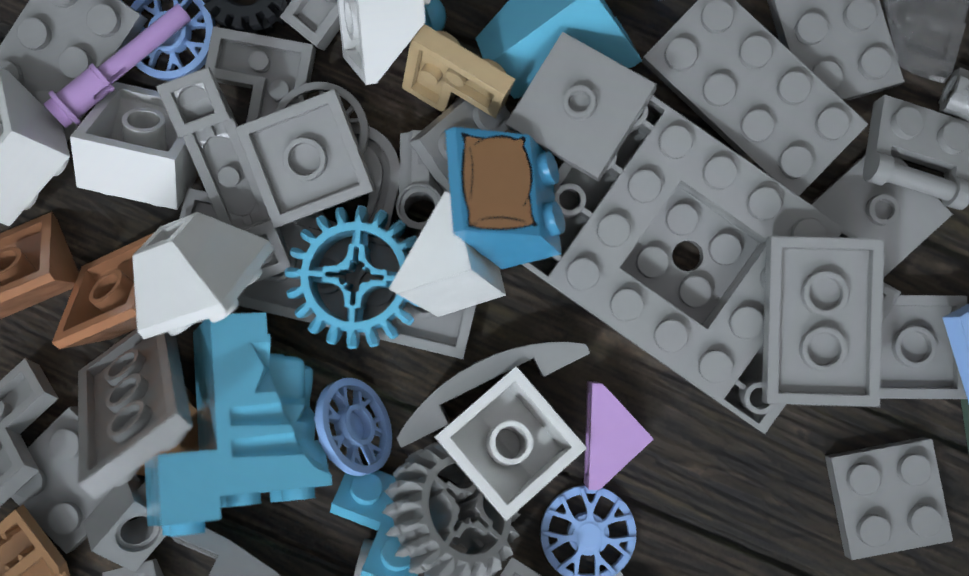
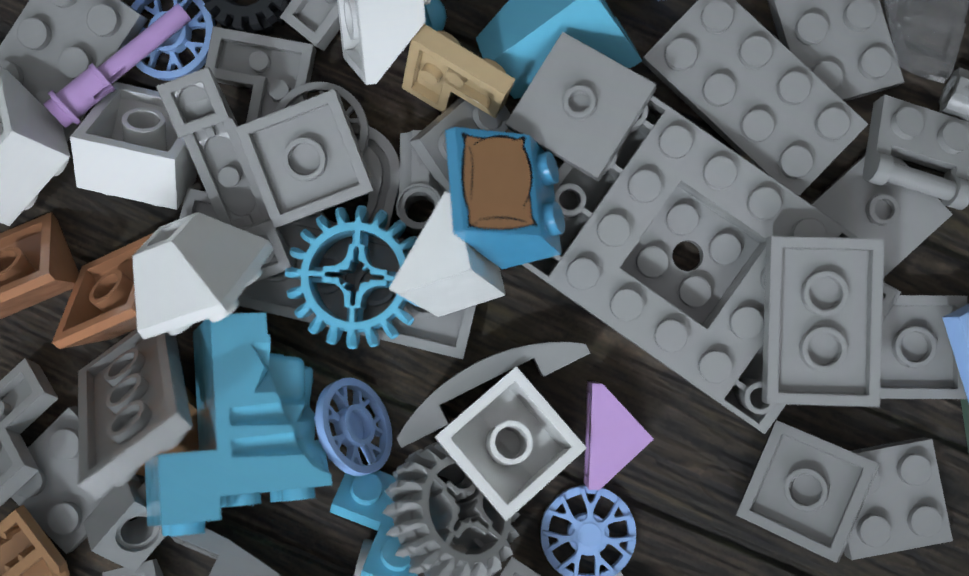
none -> light grey plate [736,420,880,563]

